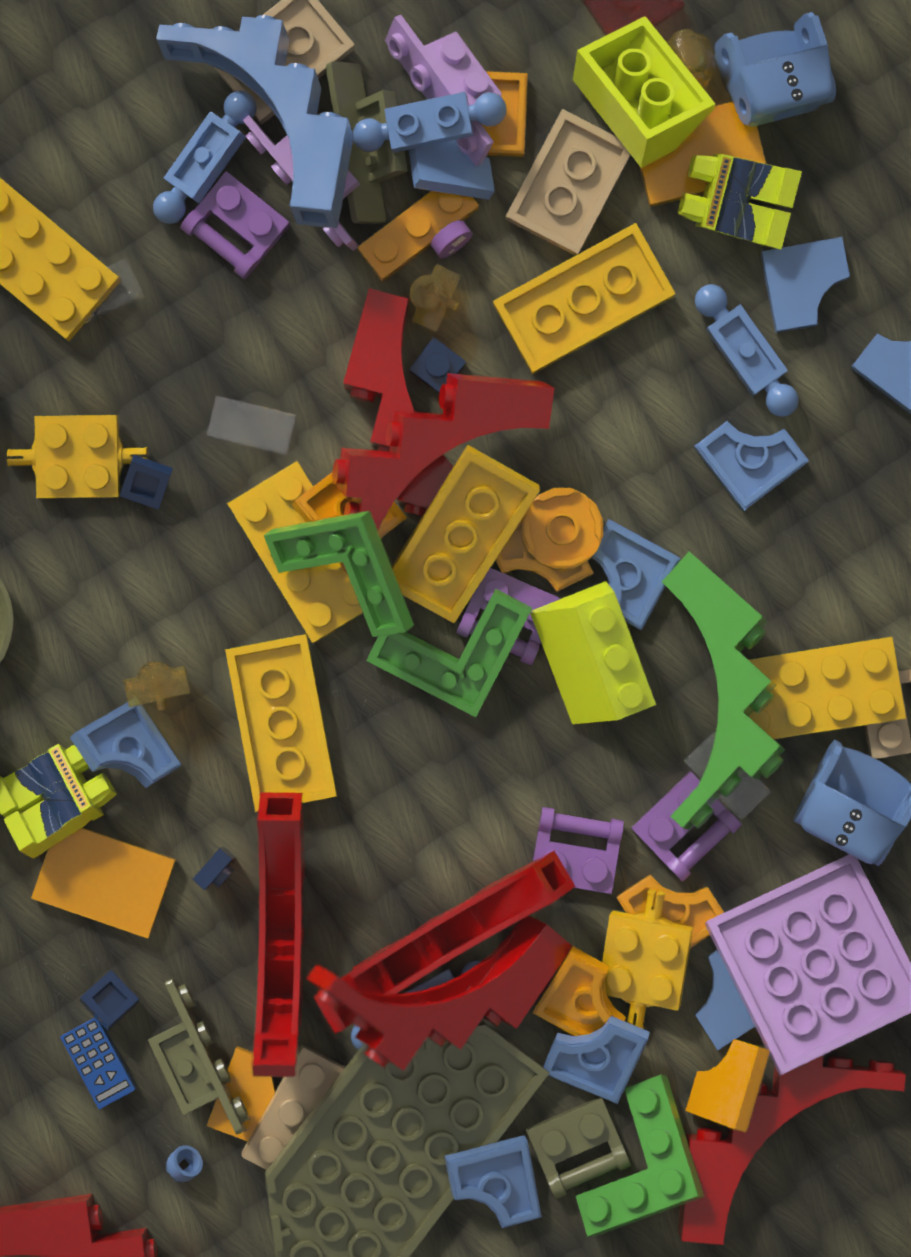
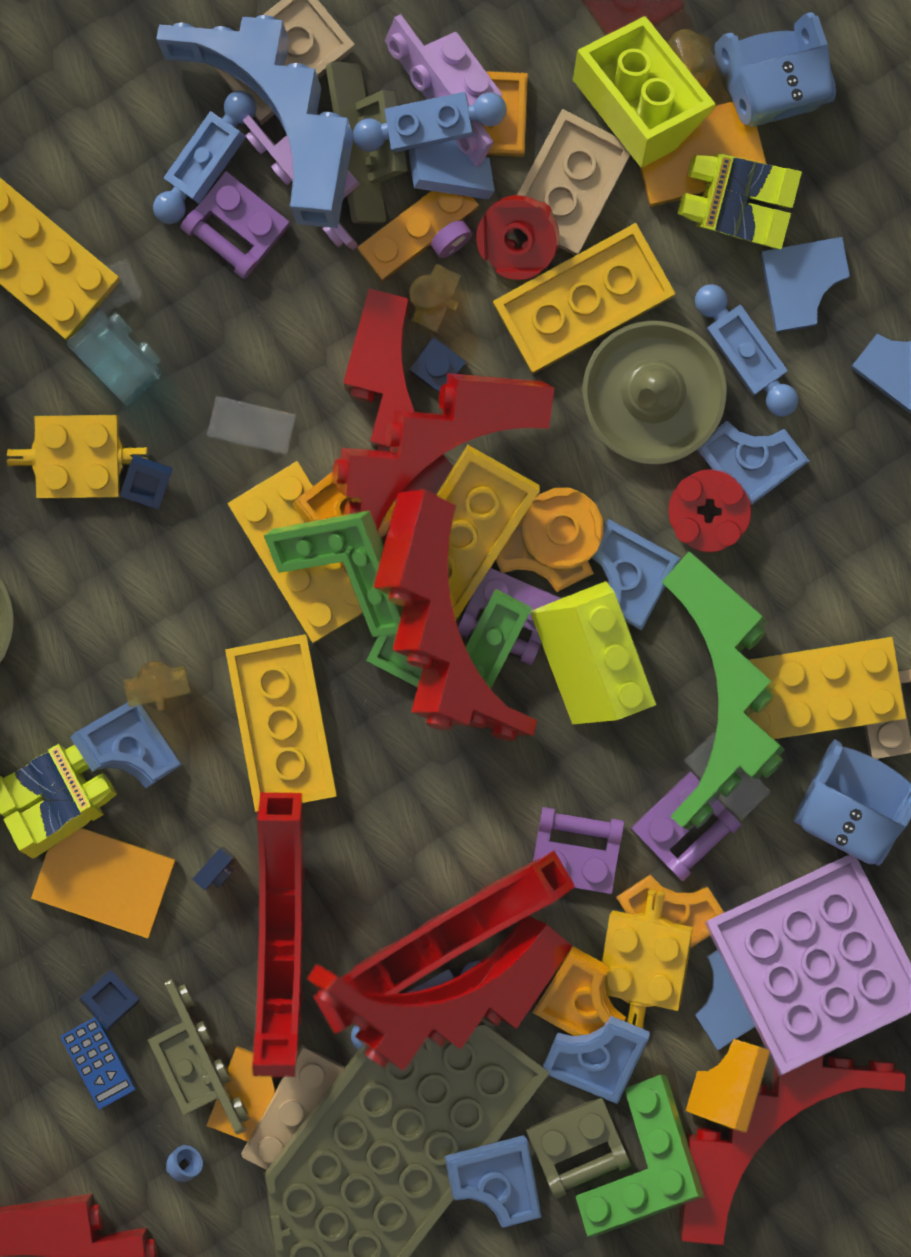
none -> clear light blue brick [66,310,163,407]
none -> red arch [373,490,537,741]
none -> red plate [476,195,560,280]
none -> olive hat [582,321,727,464]
none -> red plate [668,469,752,552]

